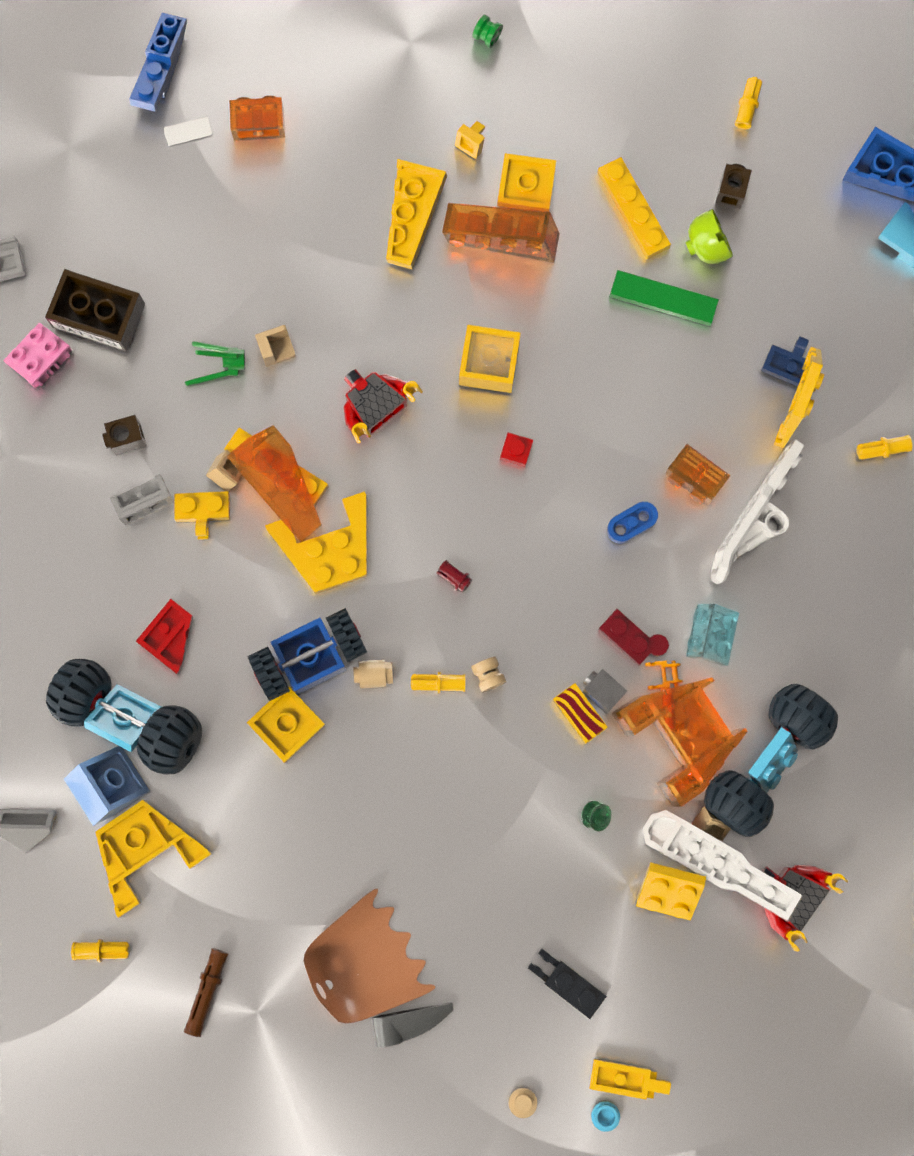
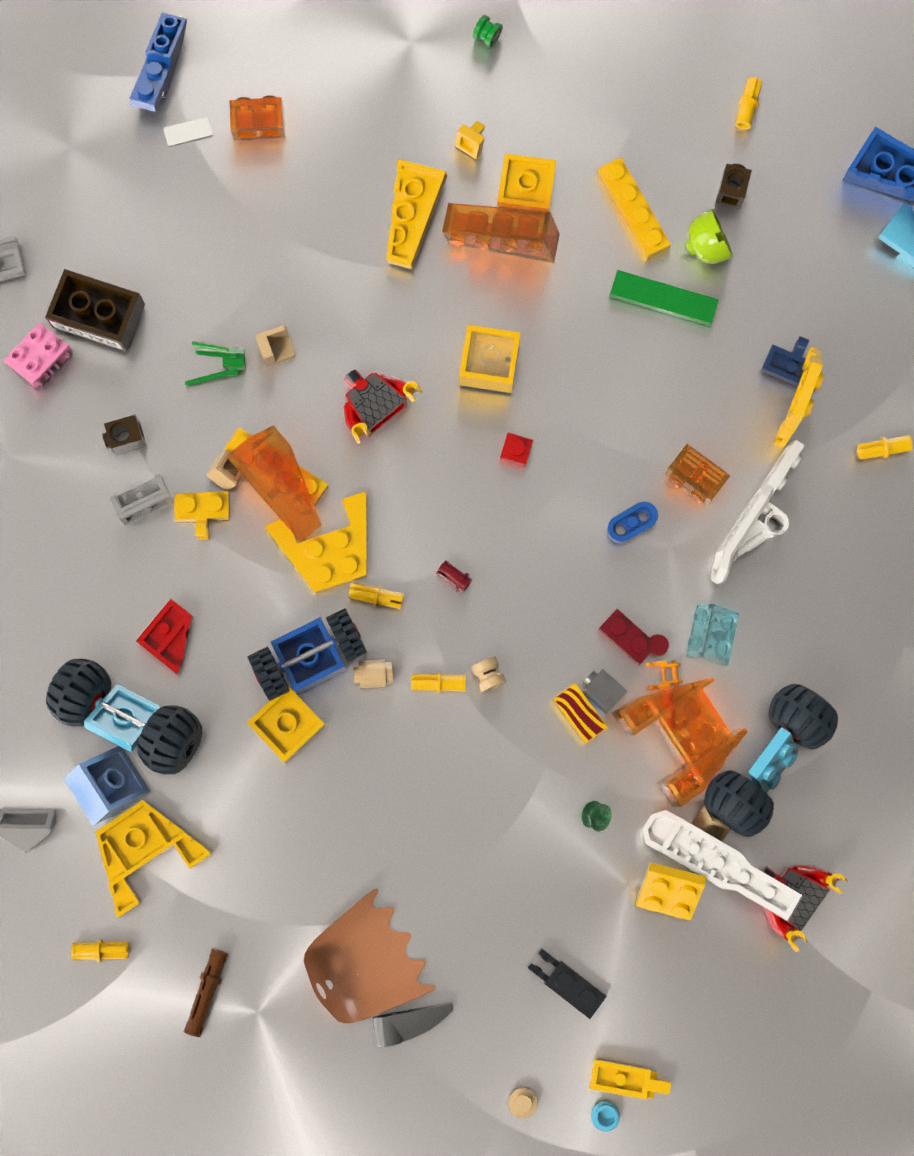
none -> yellow axle [349,583,404,610]

